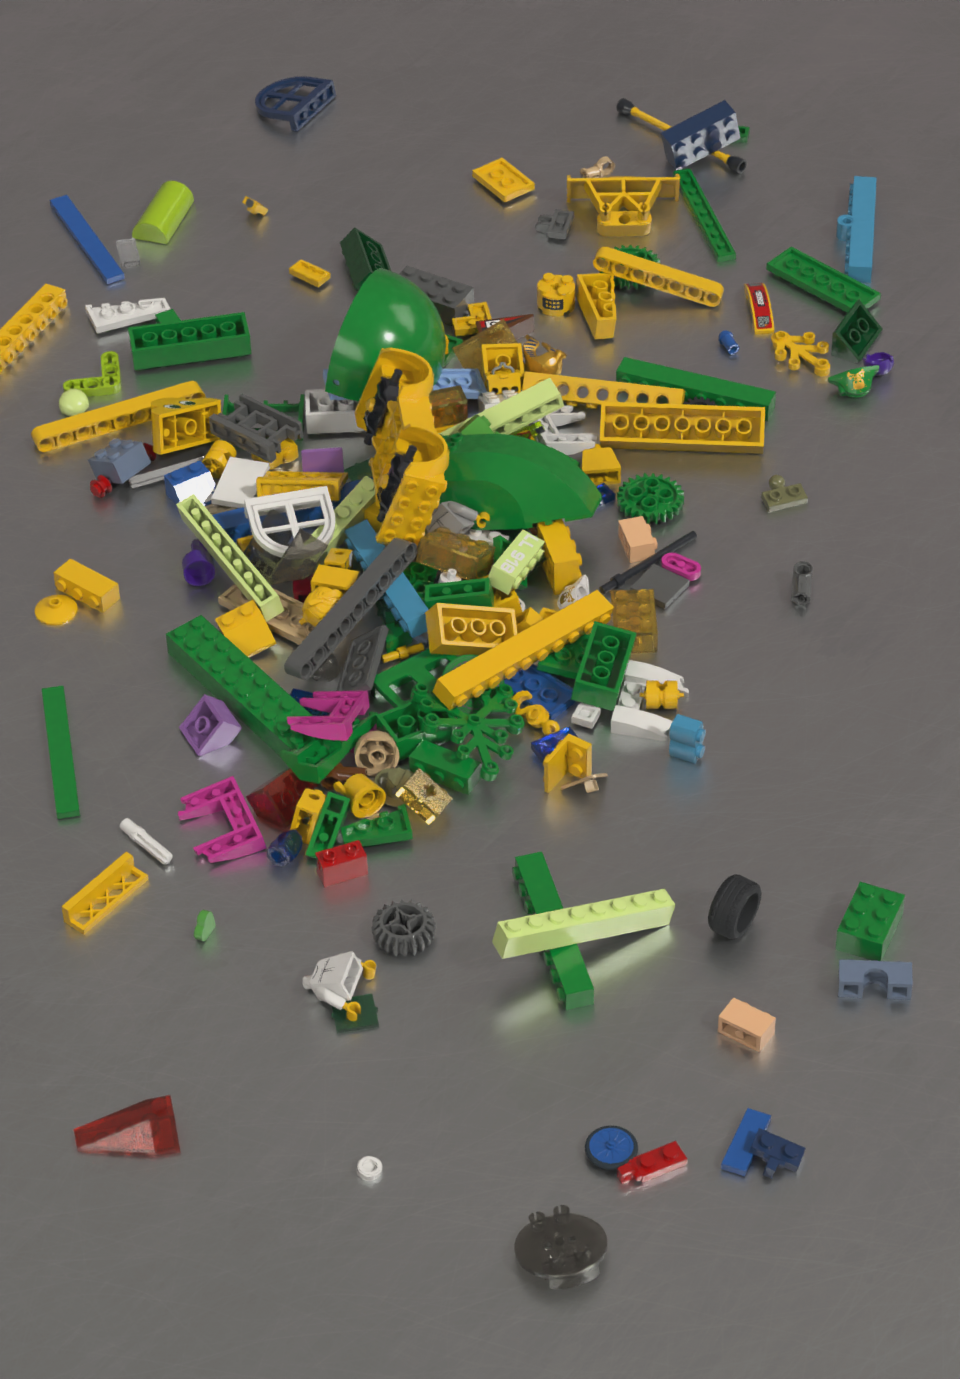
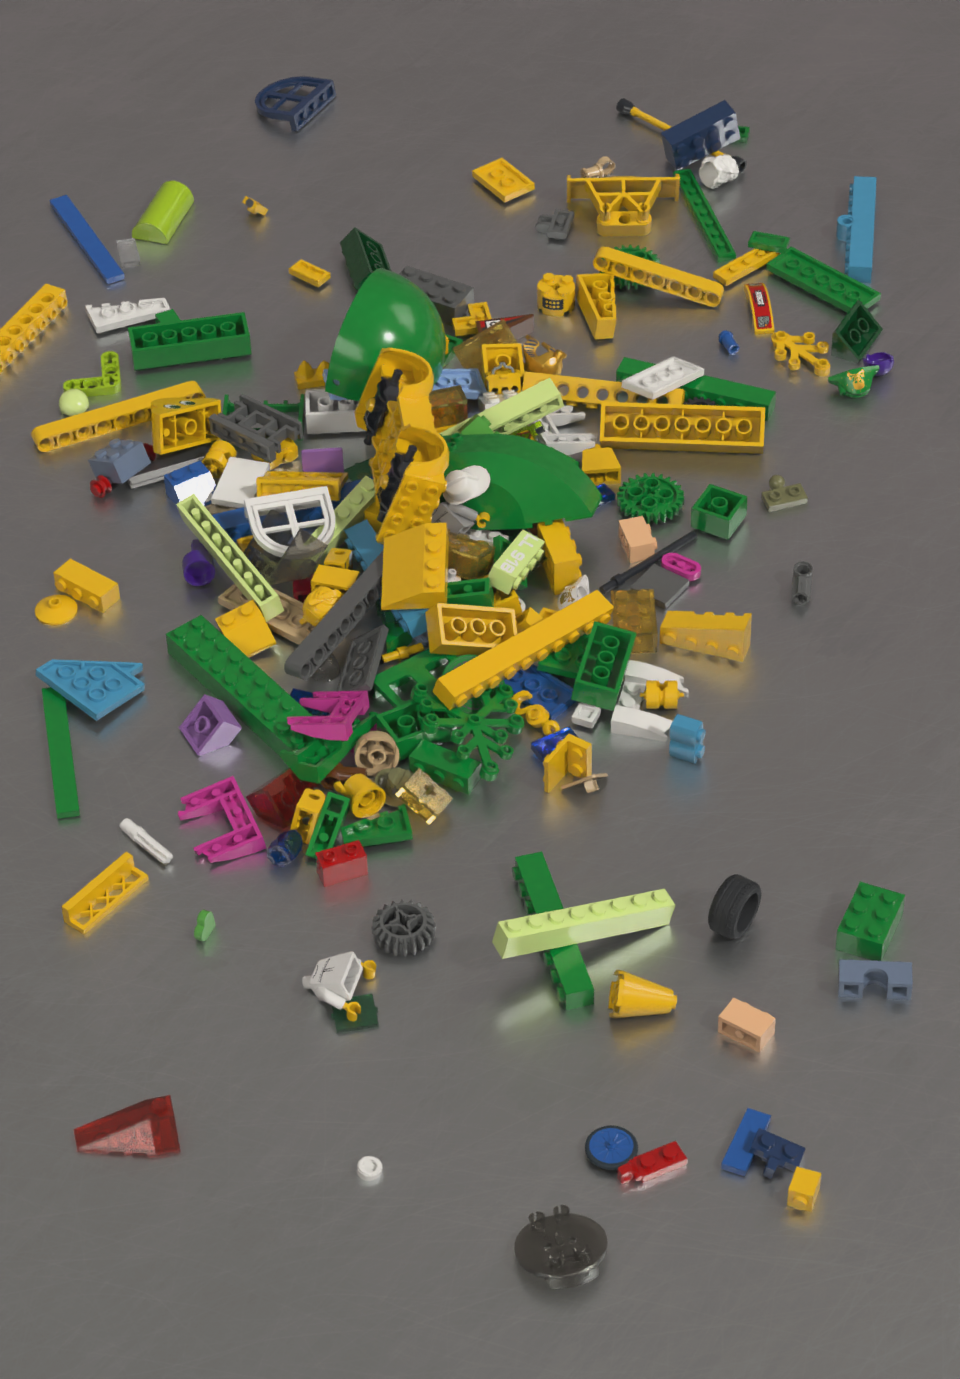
none -> dark azure wing [36,659,145,721]
none -> yellow tile [294,360,330,390]
none -> yellow slope [381,523,449,610]
none -> white piece [443,465,490,505]
none -> yellow cone [608,970,677,1018]
none -> white tile [622,356,704,400]
none -> yellow wedge [659,611,752,662]
none -> green brick [691,484,748,540]
none -> white hair [699,154,739,189]
none -> yellow plate [713,249,781,286]
none -> green tile [748,231,790,254]
none -> yellow brick [787,1167,821,1212]

